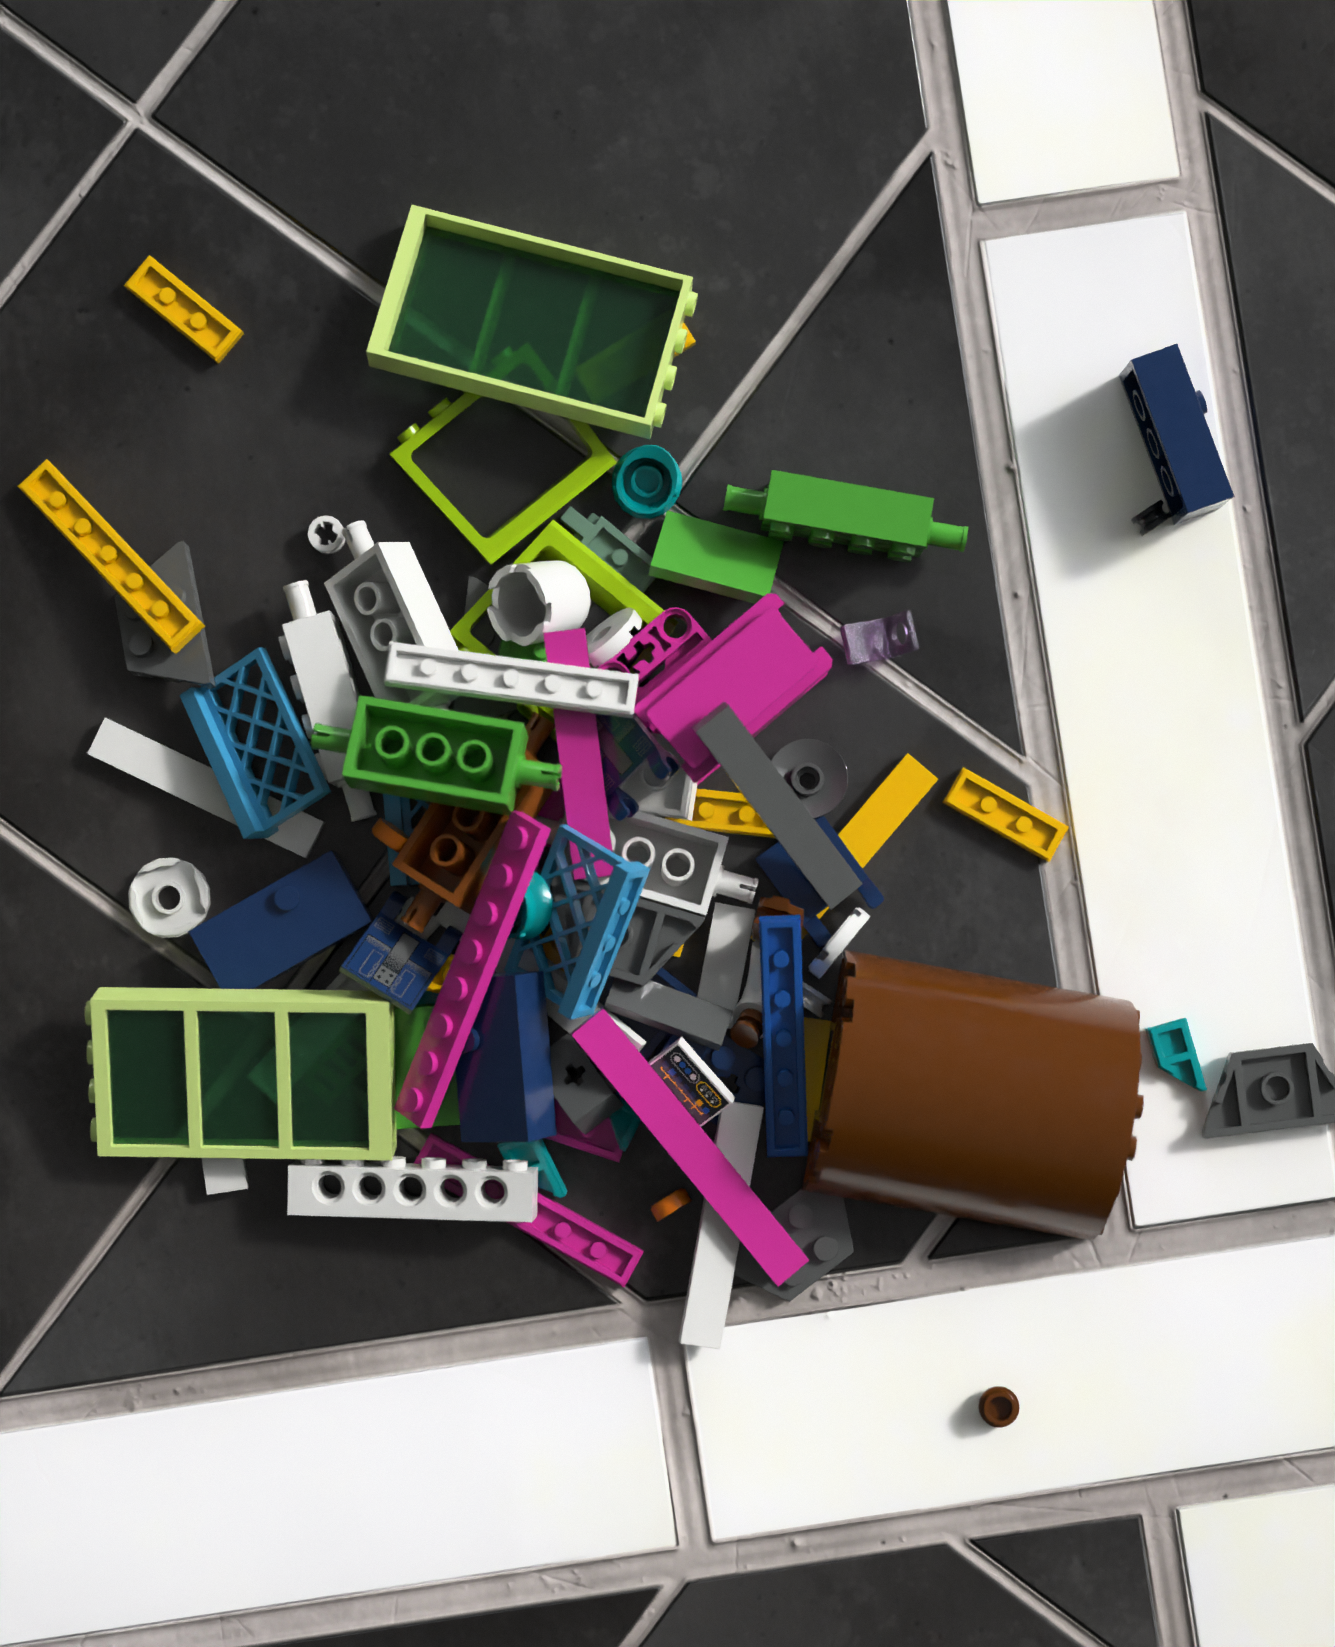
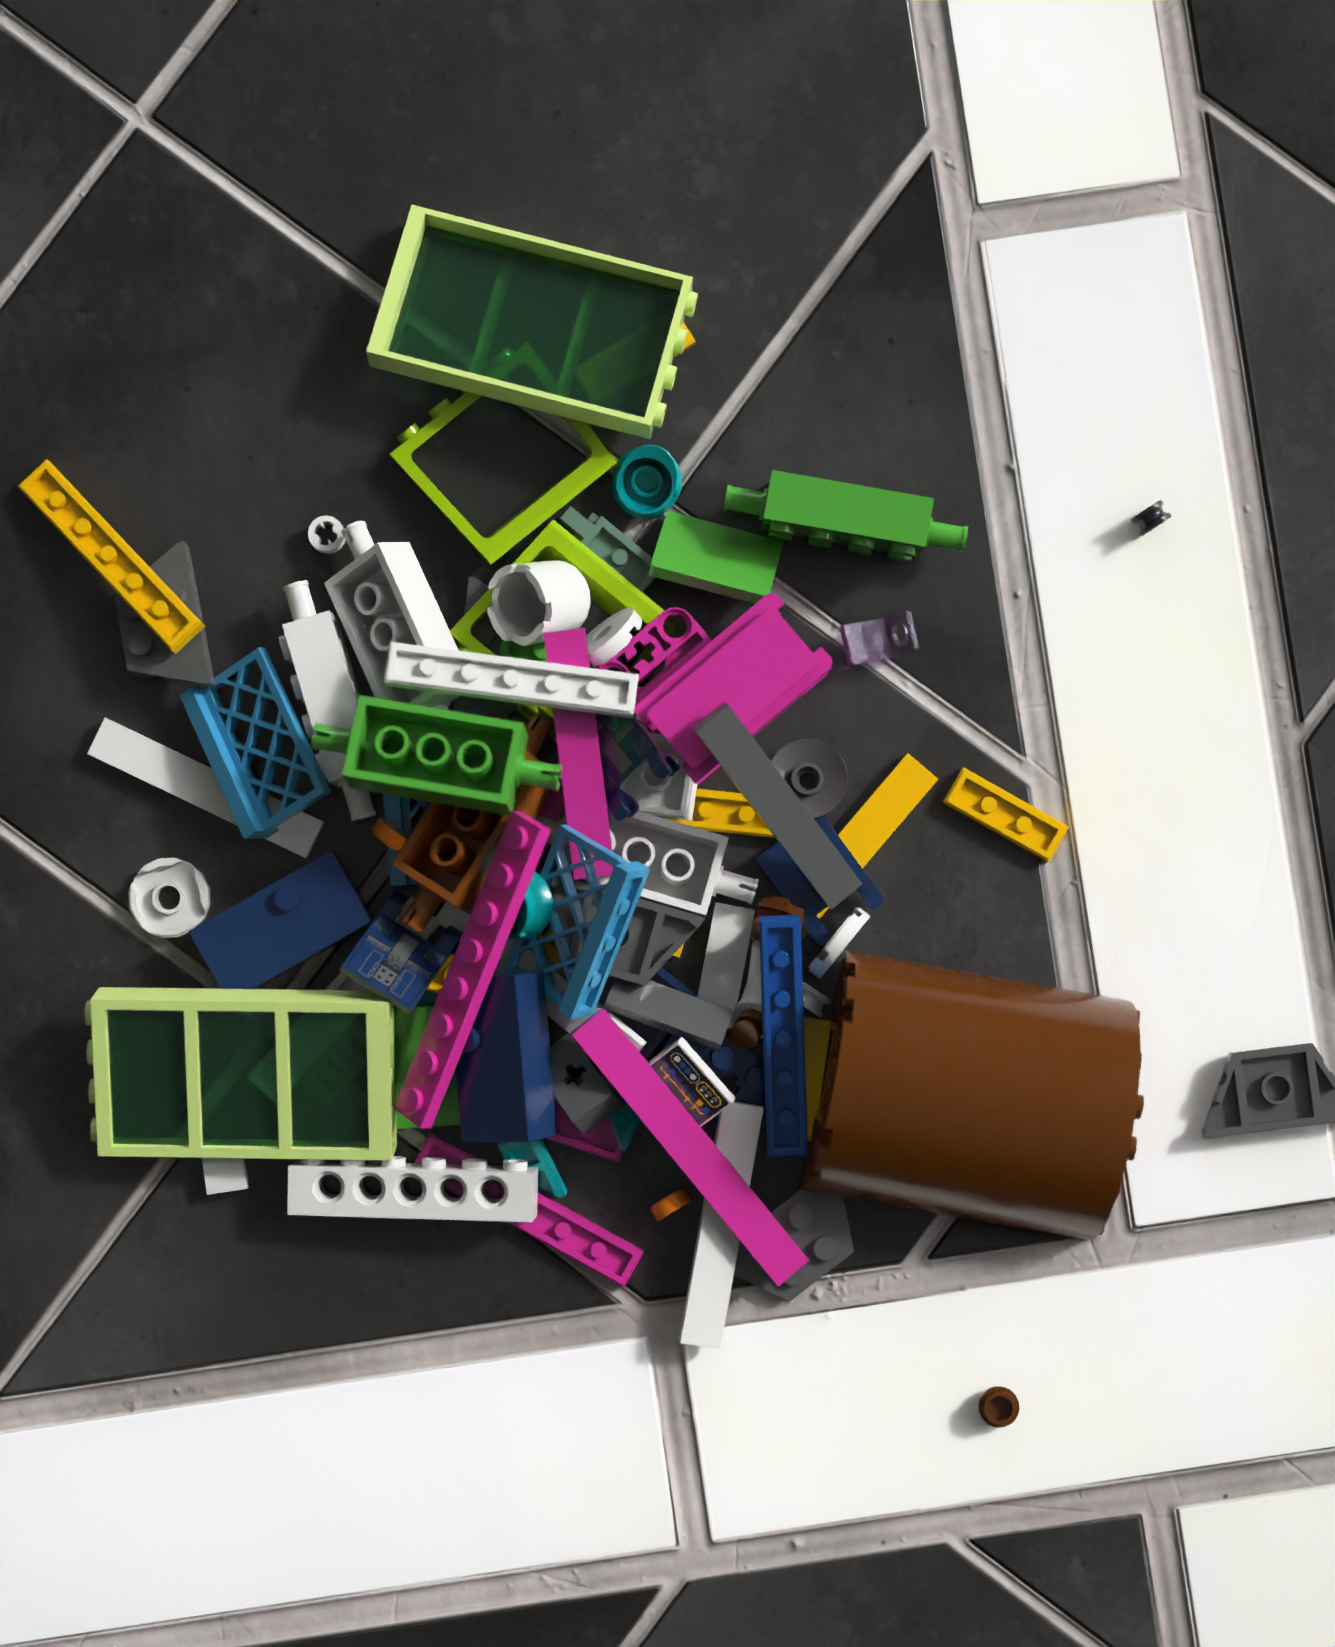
yellow tile [124,255,244,364] -> none
dark blue brick [1119,343,1235,525] -> none
teal tile [1145,1017,1207,1092] -> none

